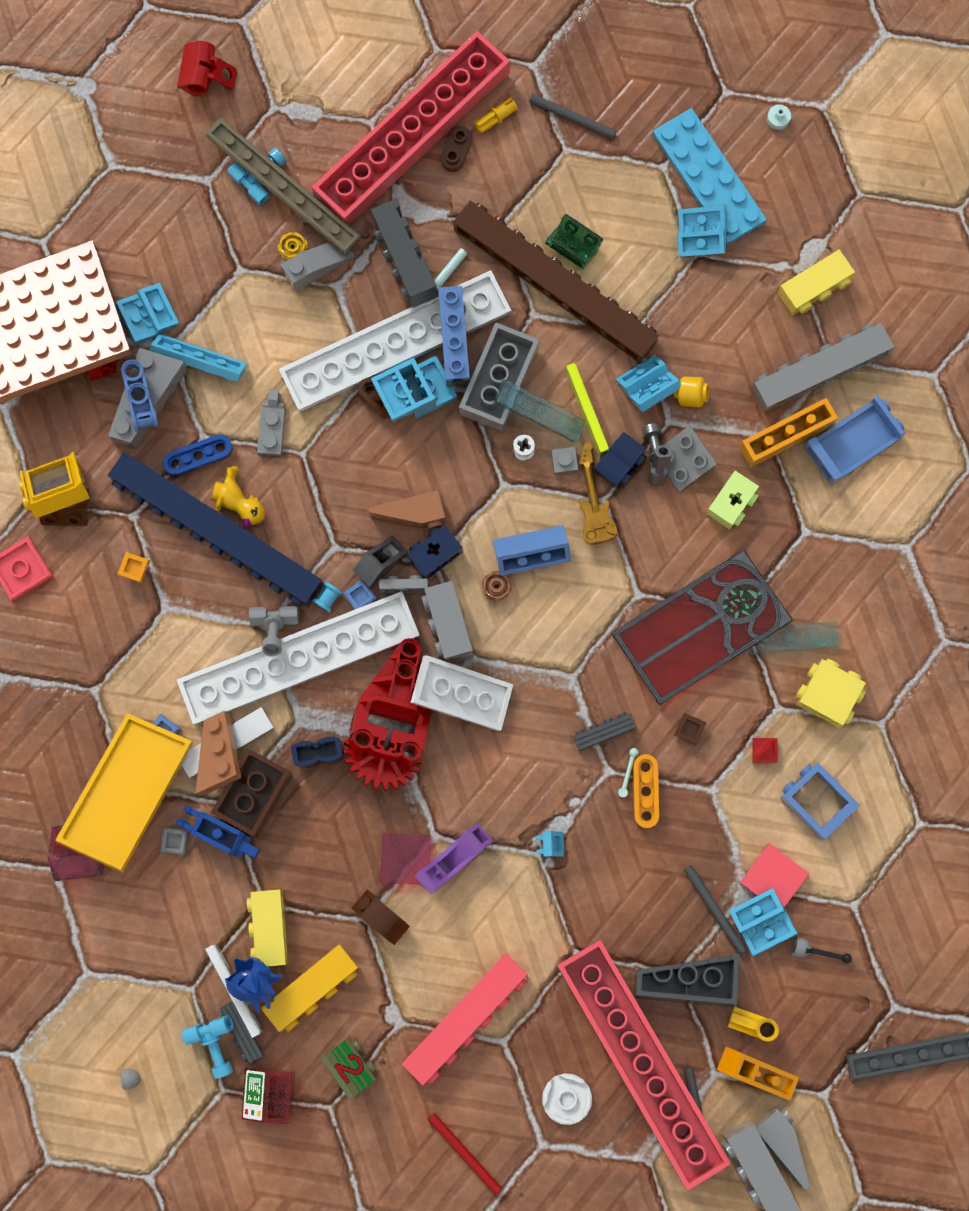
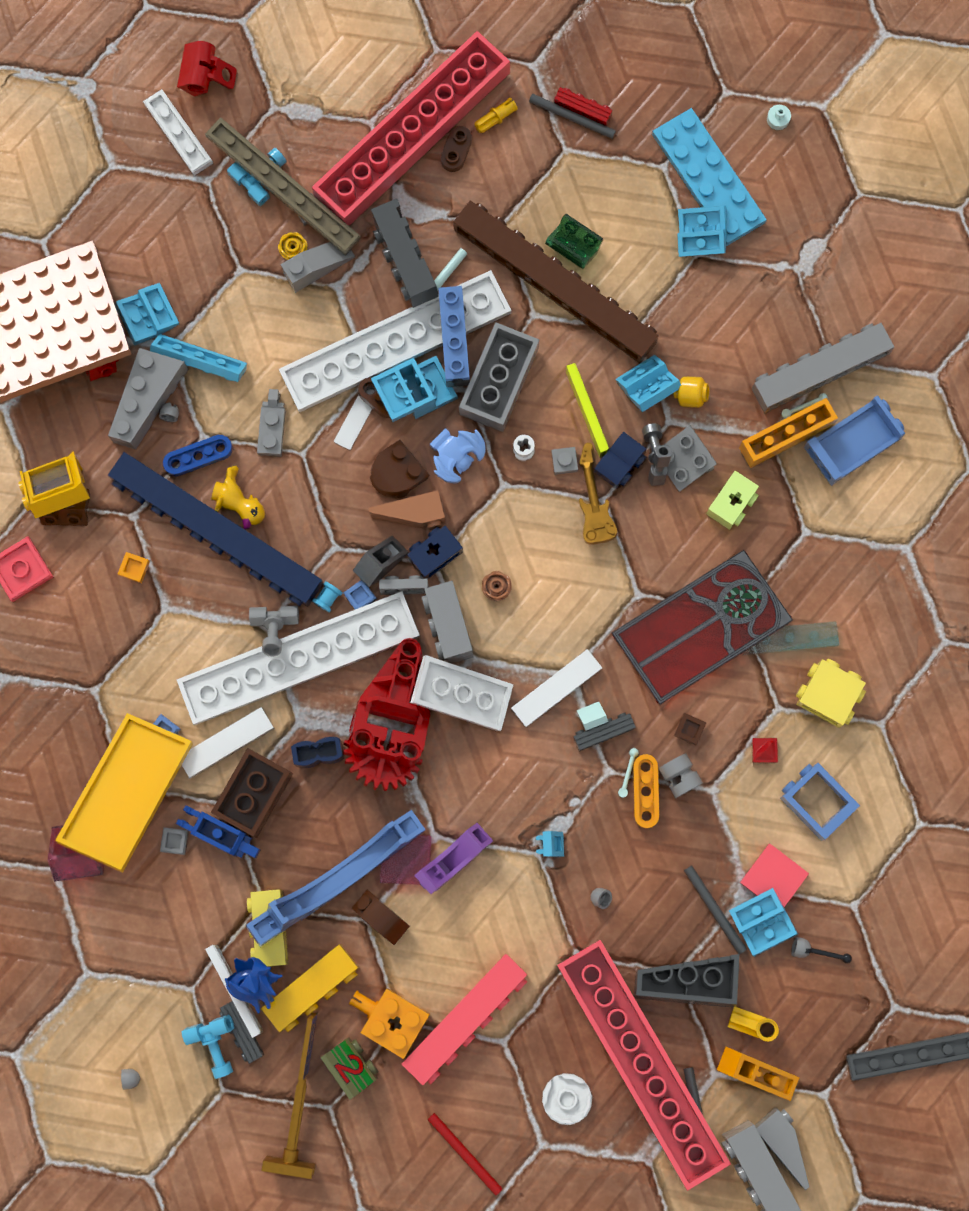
medium blue piece [121,360,159,432] -> none
nougat wing [195,711,242,797] -> none
clear red slope [241,1068,295,1124] -> none
medium blue brick [493,525,571,576] -> none
clear light blue tile [494,380,585,442] -> none
light yellow brick [778,249,855,315] -> none
none -> white tile [143,89,213,176]
none -> light grey hinge [159,402,179,422]
none -> medium blue slope [246,810,426,947]
none -> pearl gold piece [261,1012,318,1179]
none -> white sticker [334,389,374,450]
none -> light orange brick [349,988,430,1059]
none -> reddish brown slope [370,440,430,498]
none -> light blue animal [430,428,486,483]
none -> white tile [511,649,602,727]
none -> red piece [554,87,612,126]
none -> light aqua tile [577,702,608,730]
none -> light grey hinge [590,888,612,909]
none -> light grey wheel [658,753,703,799]
none -> light aqua hinge [781,393,828,419]

